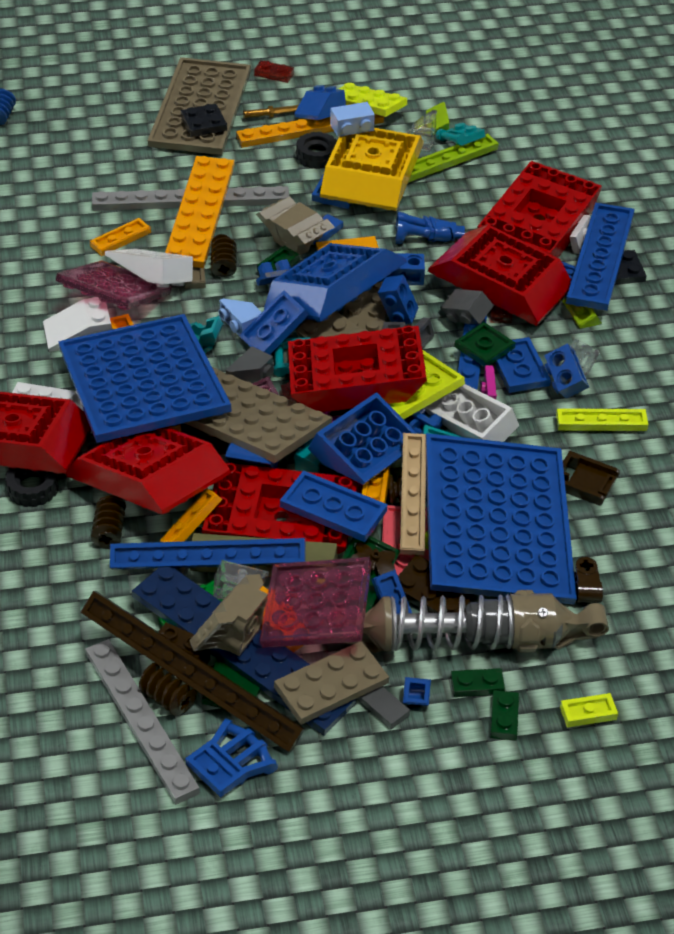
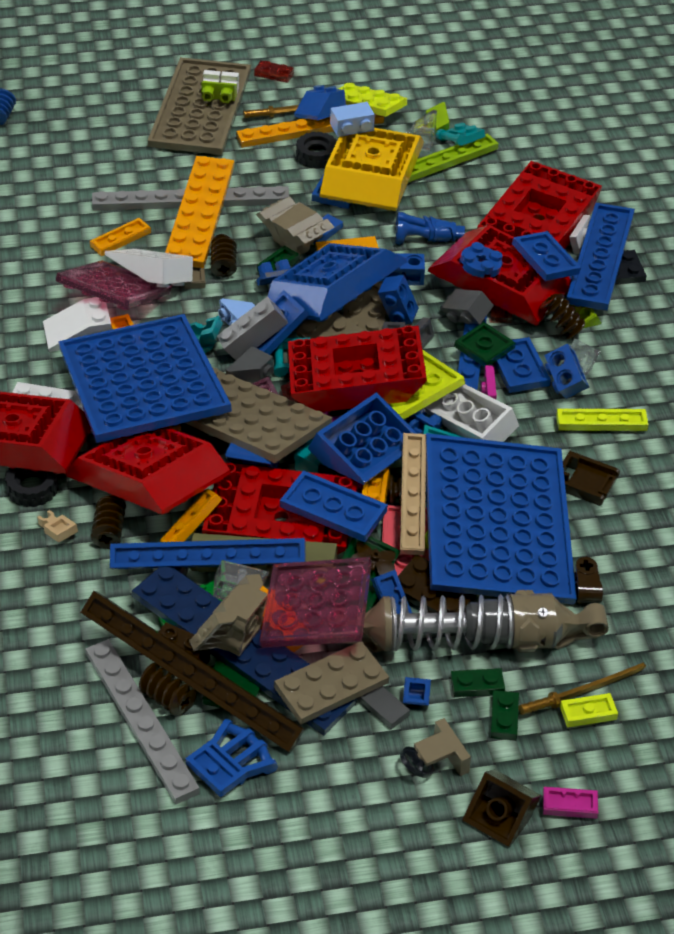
black plate [180,104,227,137] -> none
none -> tan plate [37,510,78,542]
none -> lime hips [201,70,239,103]
none -> light grey brick [217,296,288,360]
none -> dark tan piece [400,718,471,778]
none -> blue plate [460,242,503,278]
none -> dark brown slope [462,769,541,847]
none -> blue plate [512,231,581,281]
none -> pearl gold sword [518,663,646,715]
none -> dark brown piece [539,293,585,339]
none -> dark pink plate [543,787,598,819]

